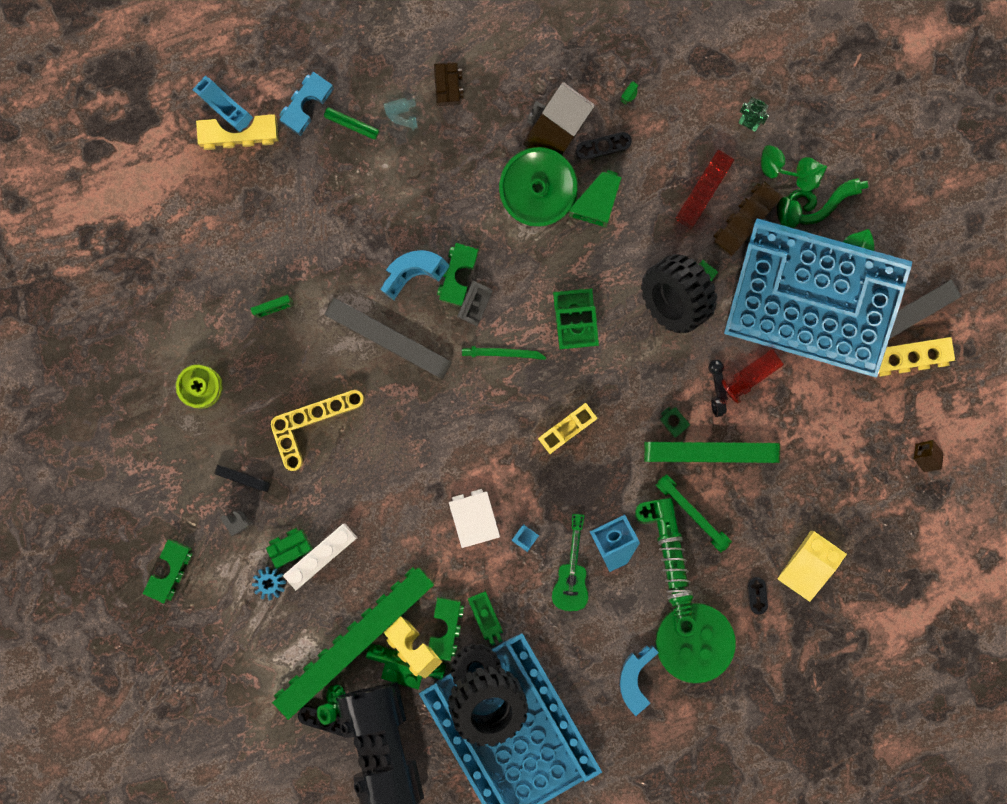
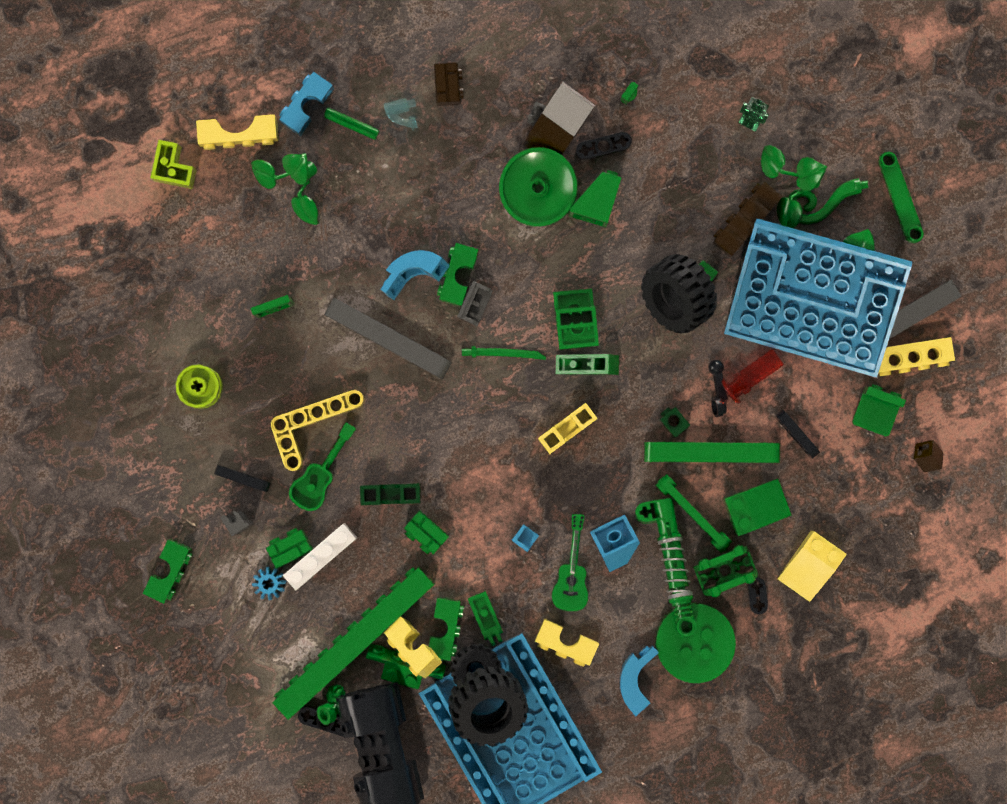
dark azure arch [192,75,253,132] -> none
white brick [449,489,500,548] -> none
clear red brick [675,150,735,229] -> none
none -> lime brick [150,140,197,189]
none -> green plant [251,153,319,225]
none -> green piece [289,422,356,511]
none -> dark green arch [360,483,421,506]
none -> green brick [404,511,449,554]
none -> light yellow arch [535,618,599,667]
none -> green slope [556,354,619,375]
none -> green piece [693,545,758,598]
none -> green slope [722,478,791,536]
none -> black beam [775,410,820,459]
none -> green bracket [852,384,906,437]
none -> green piece [878,151,924,244]

